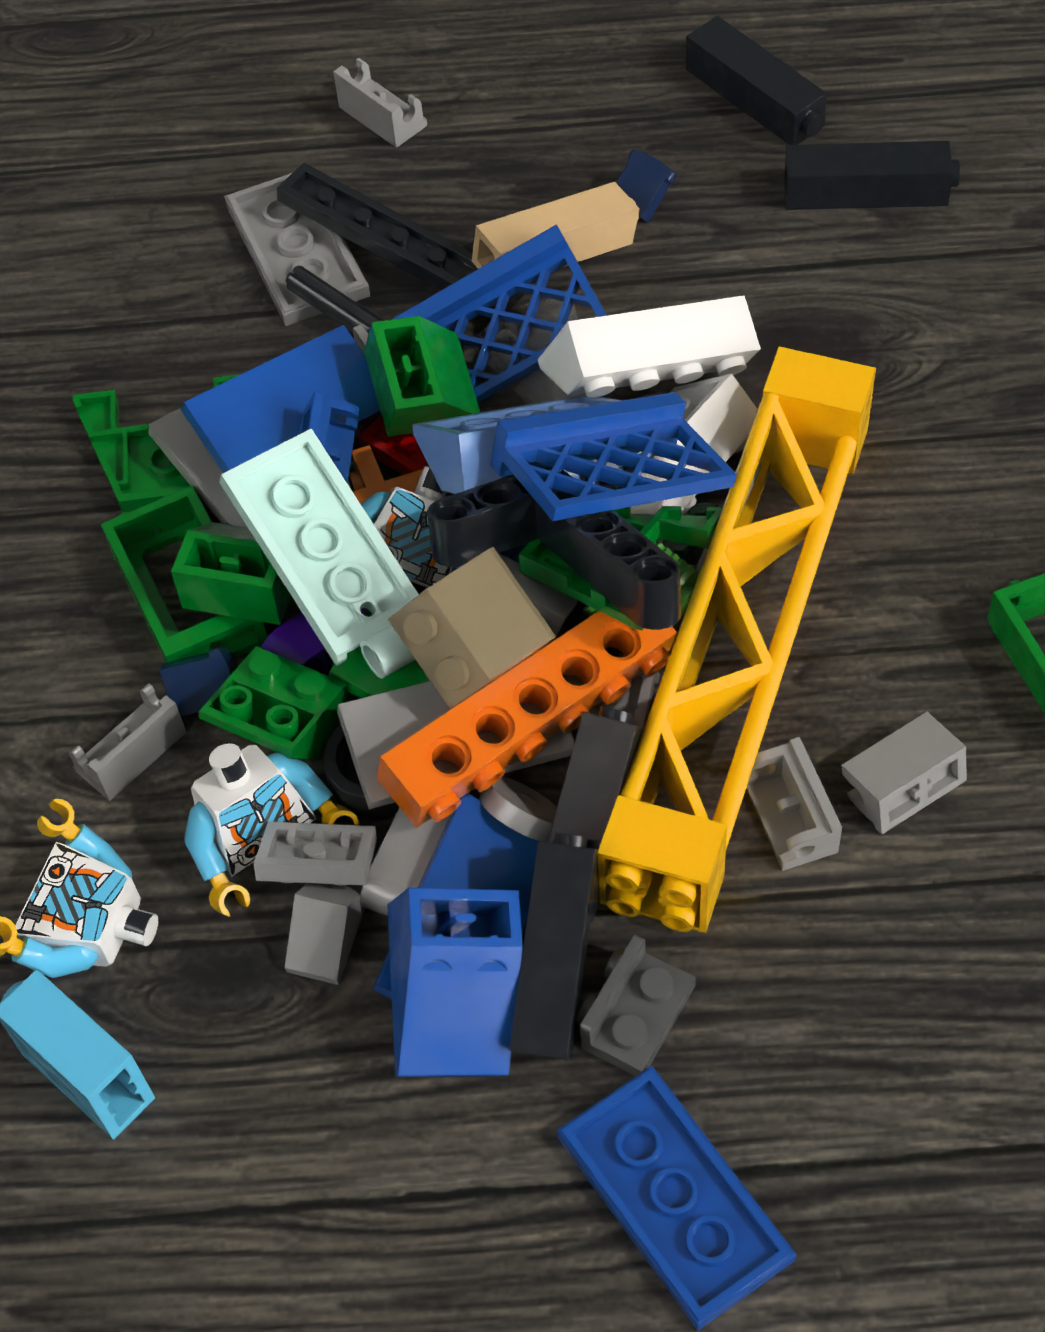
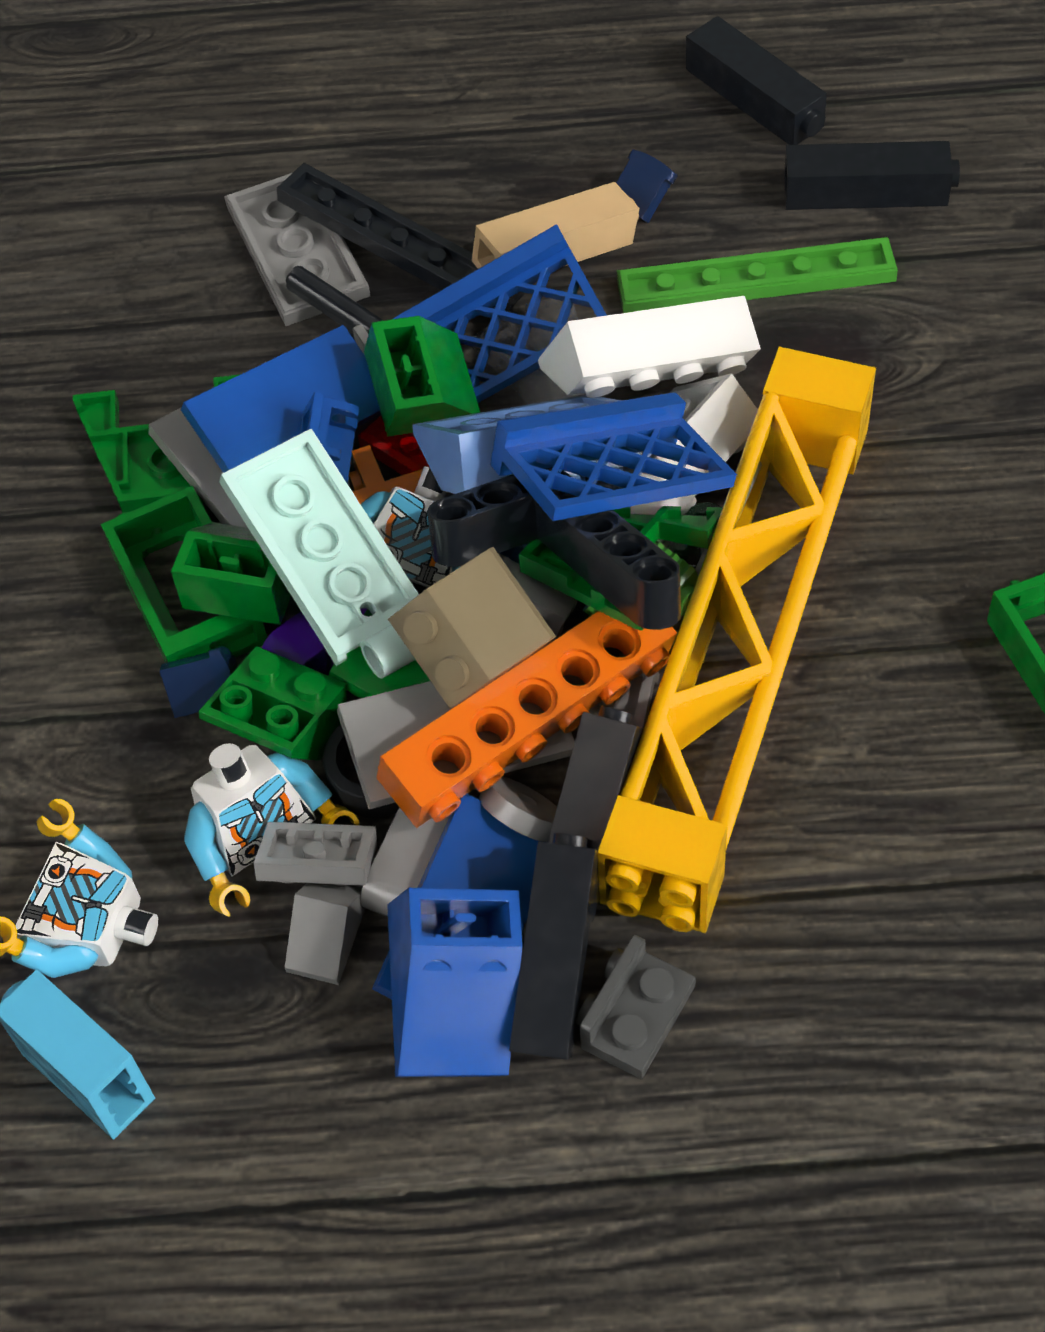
light grey hinge [69,683,187,801] -> none
light grey hinge [333,58,427,148] -> none
blue tile [556,1066,797,1331] -> none
light grey hinge [746,737,842,871] -> none
light grey hinge [842,712,967,835] -> none
none -> bright green tile [617,237,898,313]

